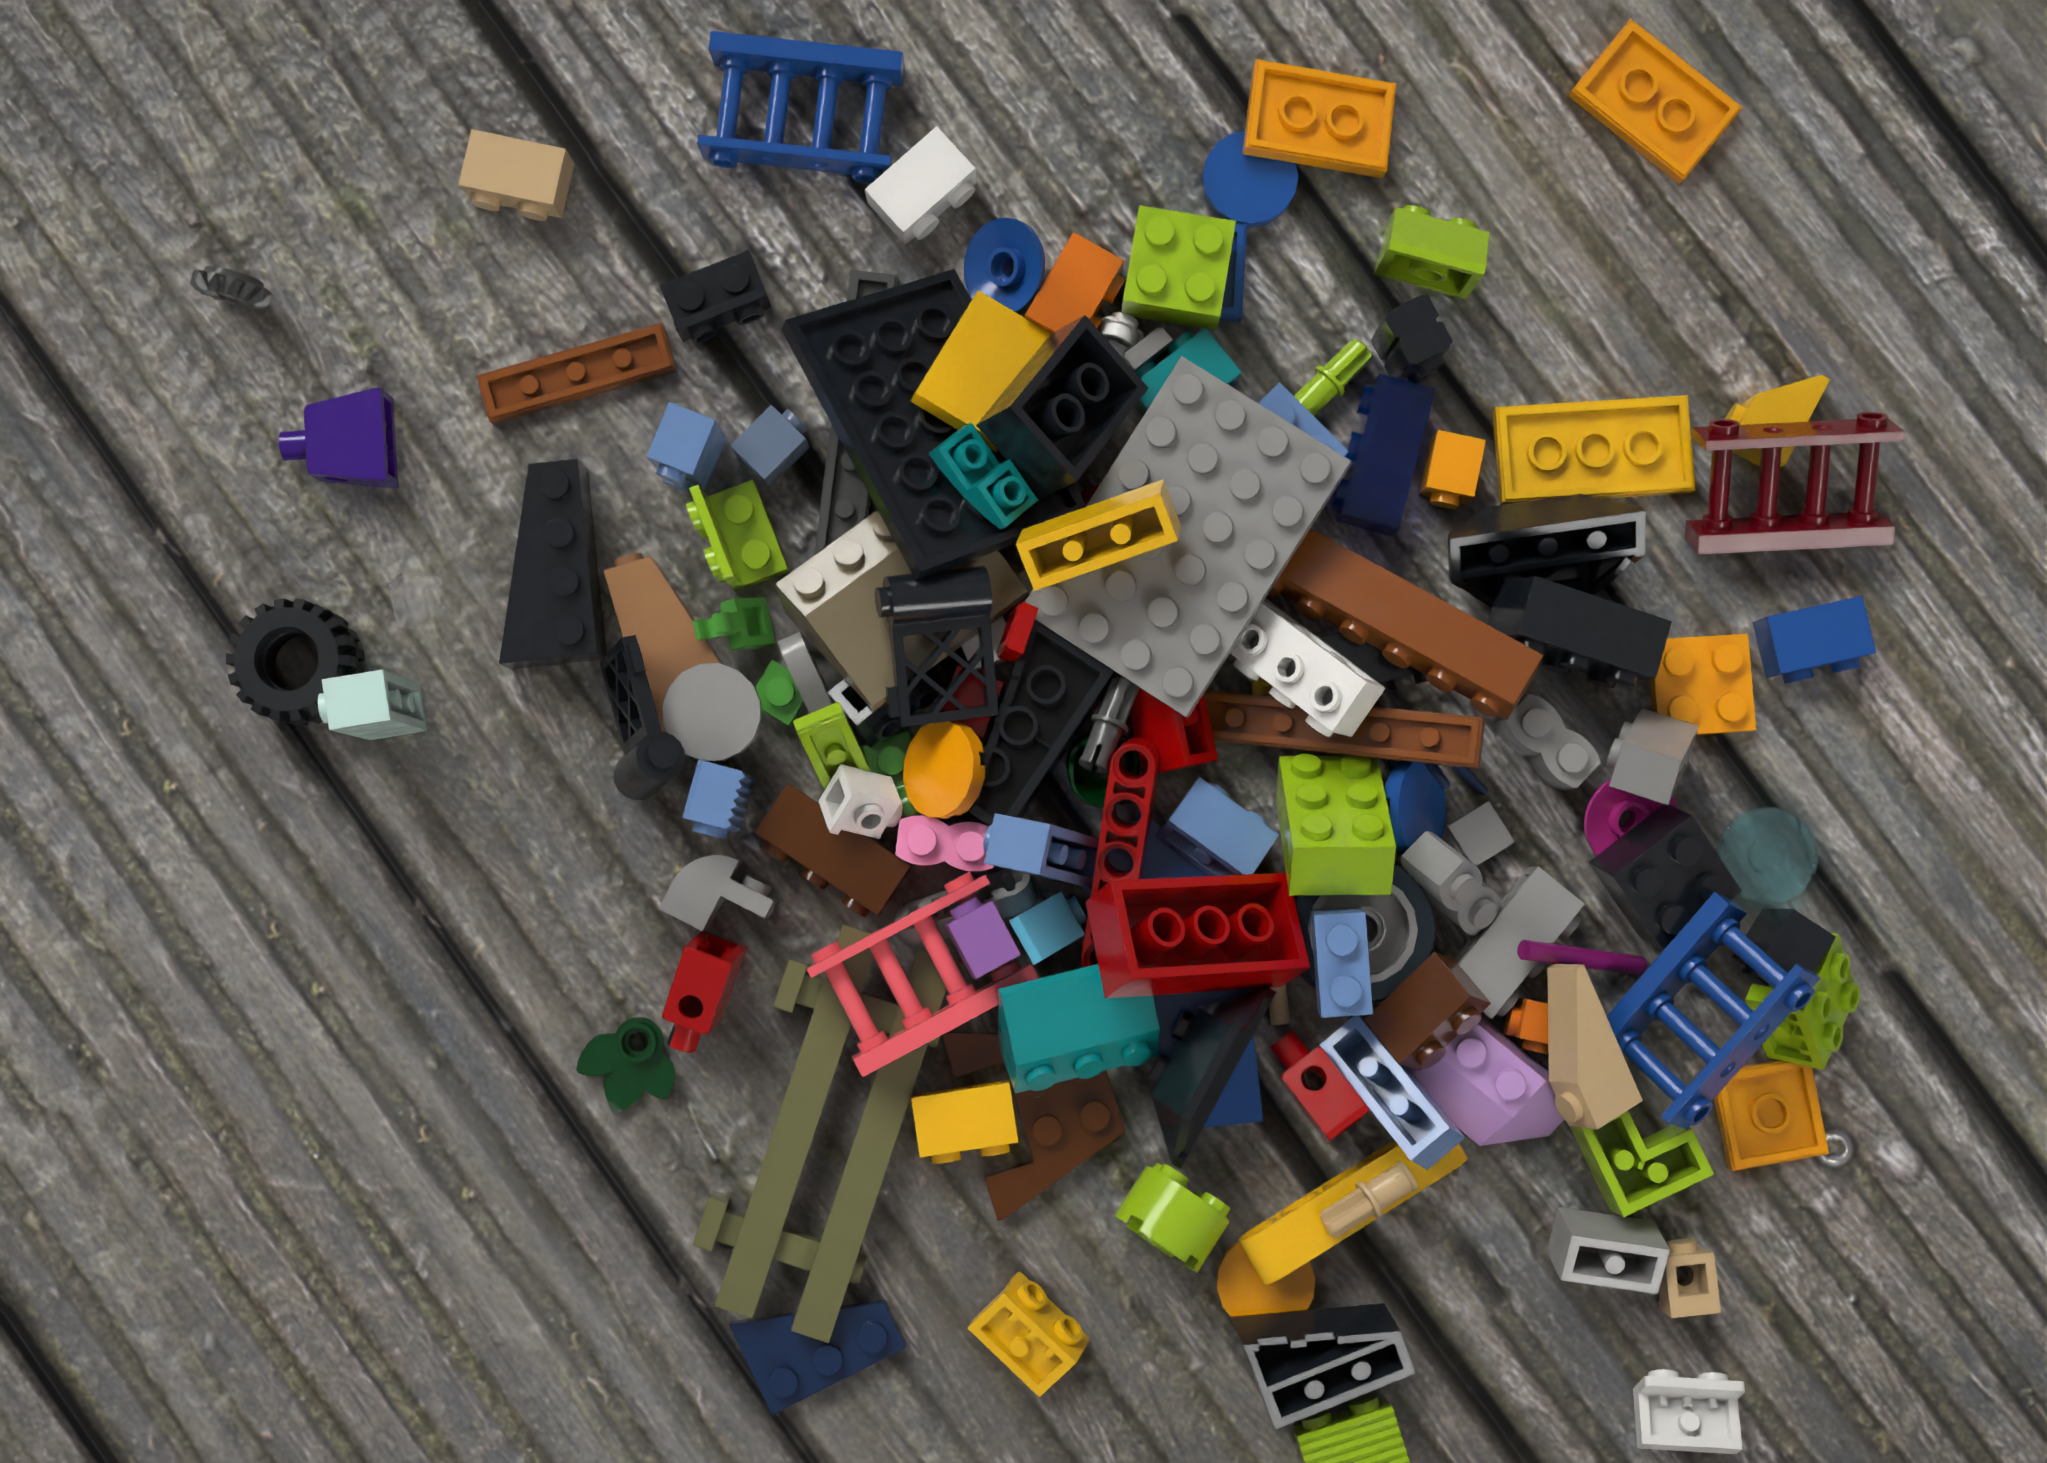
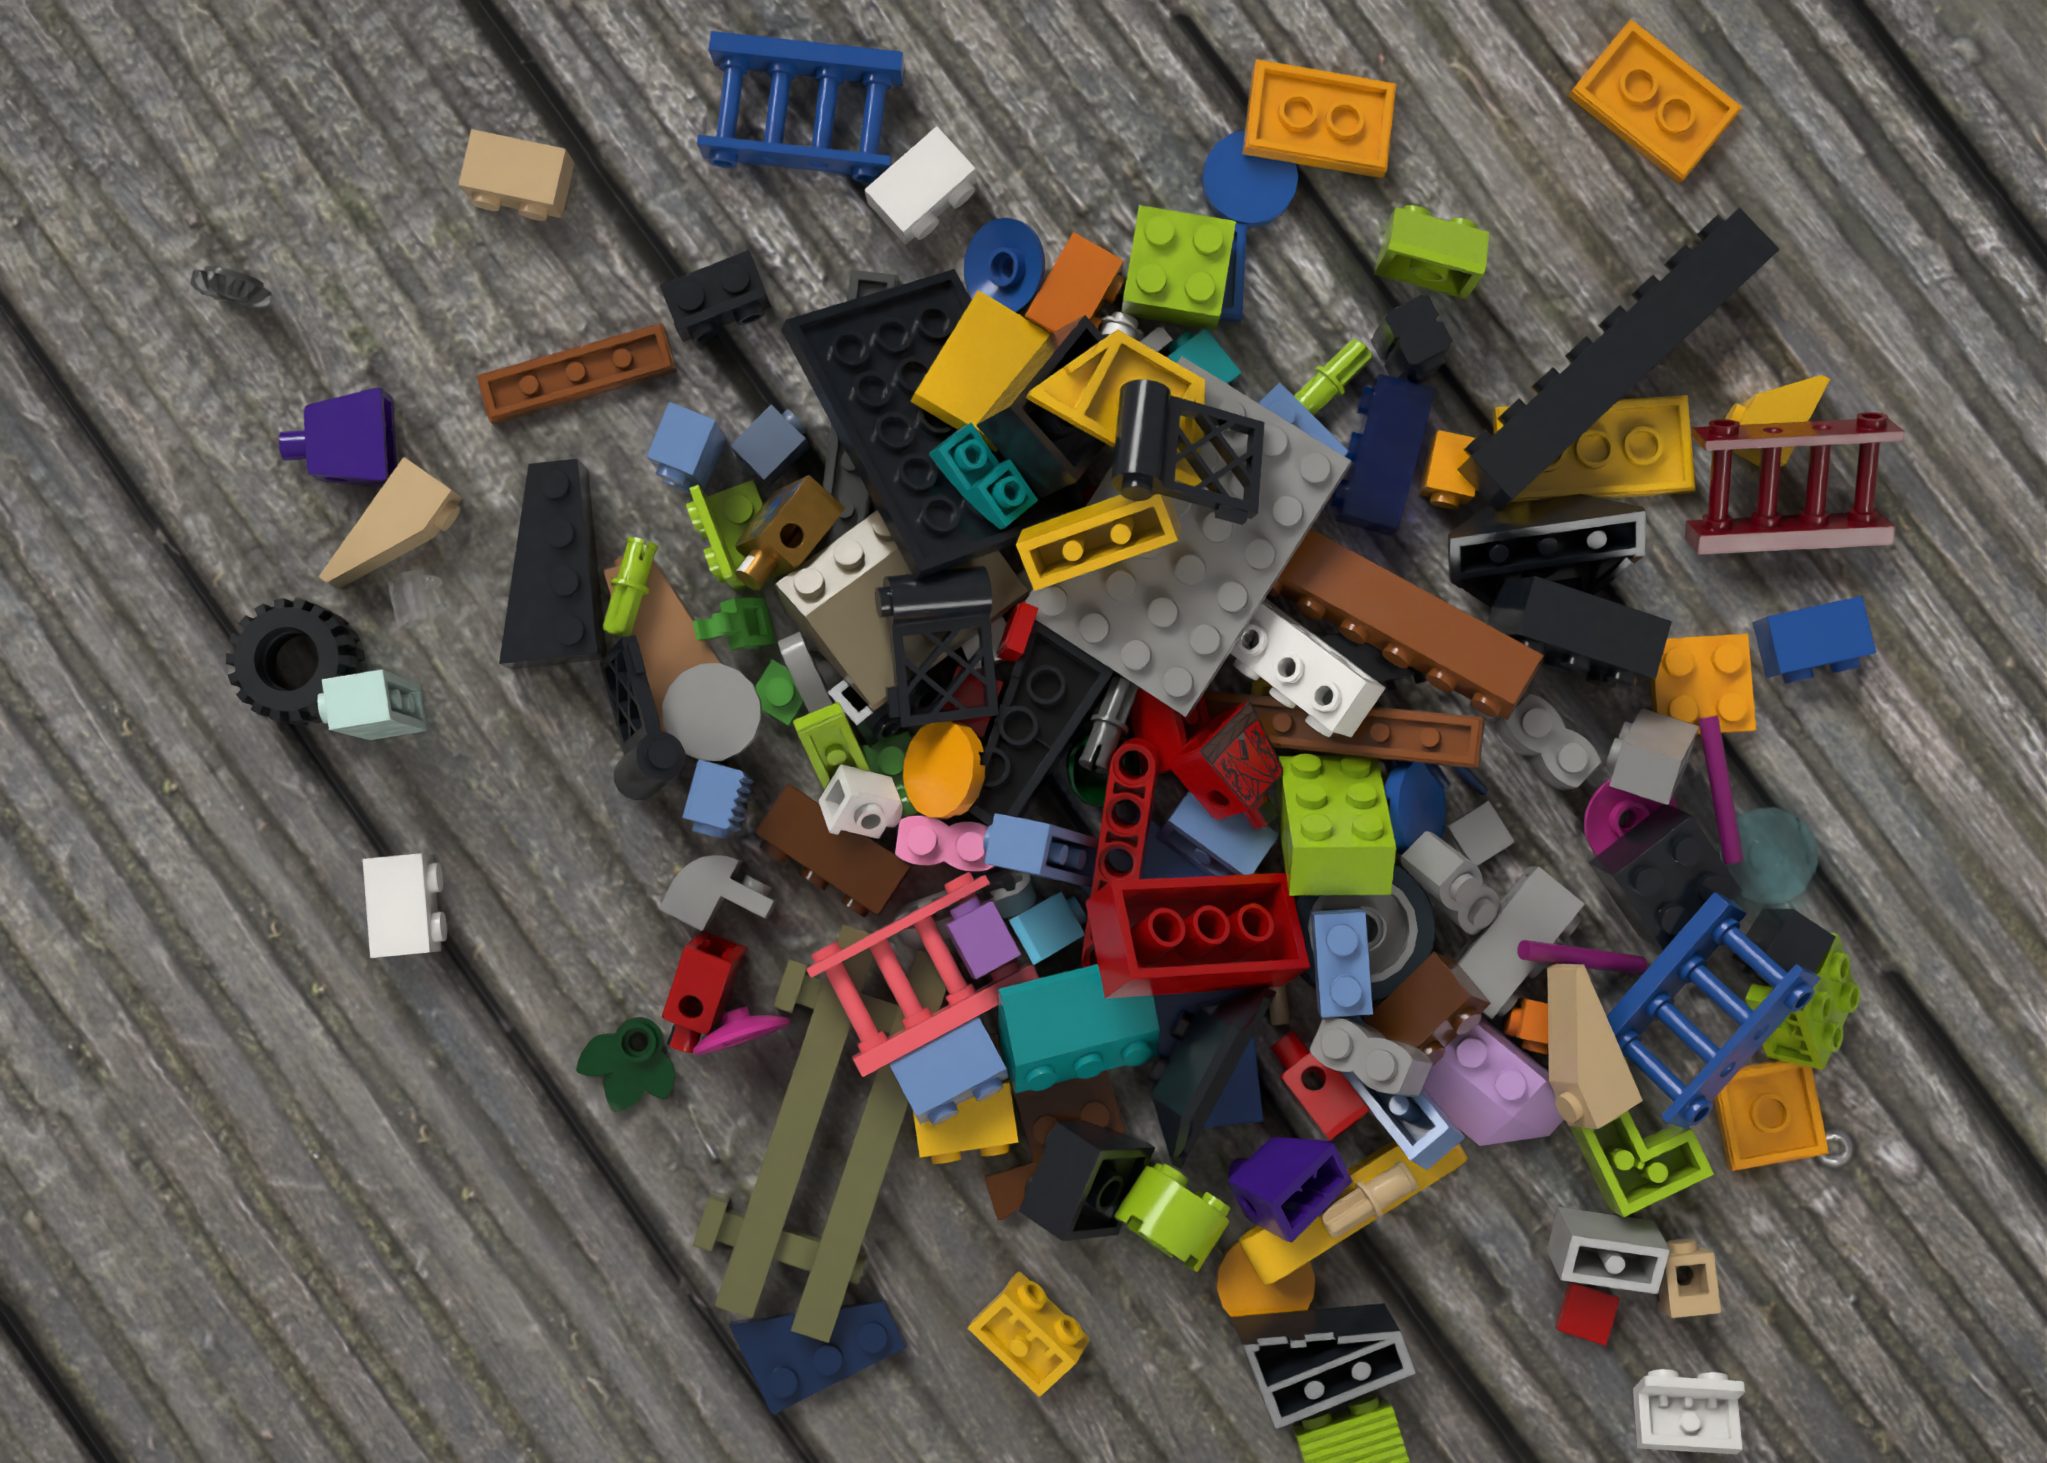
none -> tan slope [319,457,462,589]
none -> white brick [363,853,447,958]
none -> lime axle [603,537,658,637]
none -> dark pink dish [693,1006,790,1056]
none -> pearl gold torso [735,475,846,590]
none -> medium blue brick [889,1016,1009,1125]
none -> black slope [1019,1120,1155,1241]
none -> yellow wing [1026,329,1205,487]
none -> black piece [1111,379,1265,525]
none -> red torso [1166,701,1283,830]
none -> dark purple torso [1228,1137,1353,1243]
none -> light grey brick [1310,1017,1433,1097]
none -> black brick [1457,207,1780,512]
none -> red tile [1555,1282,1620,1346]
none -> magenta bar [1698,715,1744,864]

